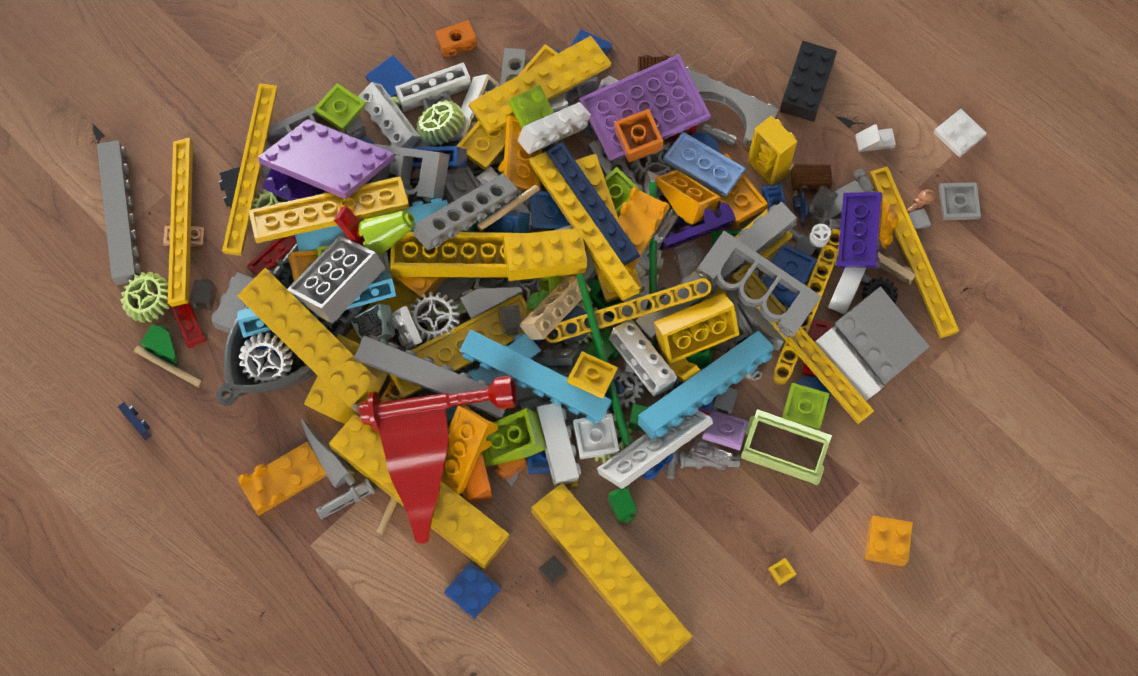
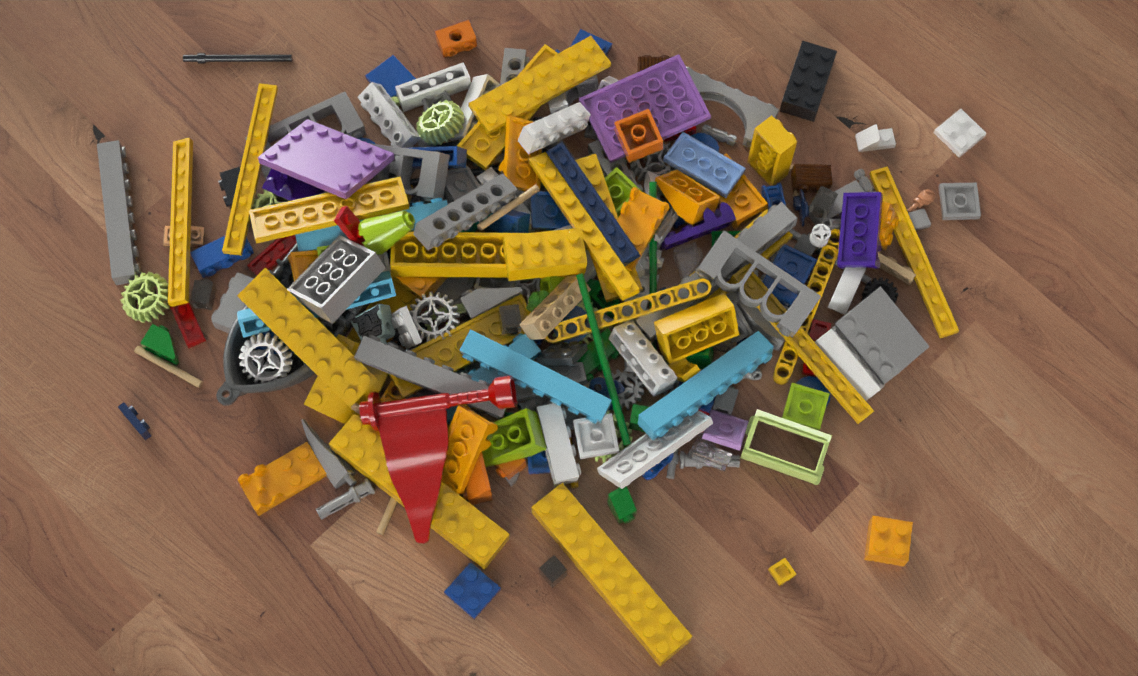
lime plate [314,83,366,132] -> none
lime plate [508,85,554,128] -> none
yellow plate [567,351,618,399] -> none
none -> black bar [183,53,292,64]
none -> blue brick [190,236,254,278]

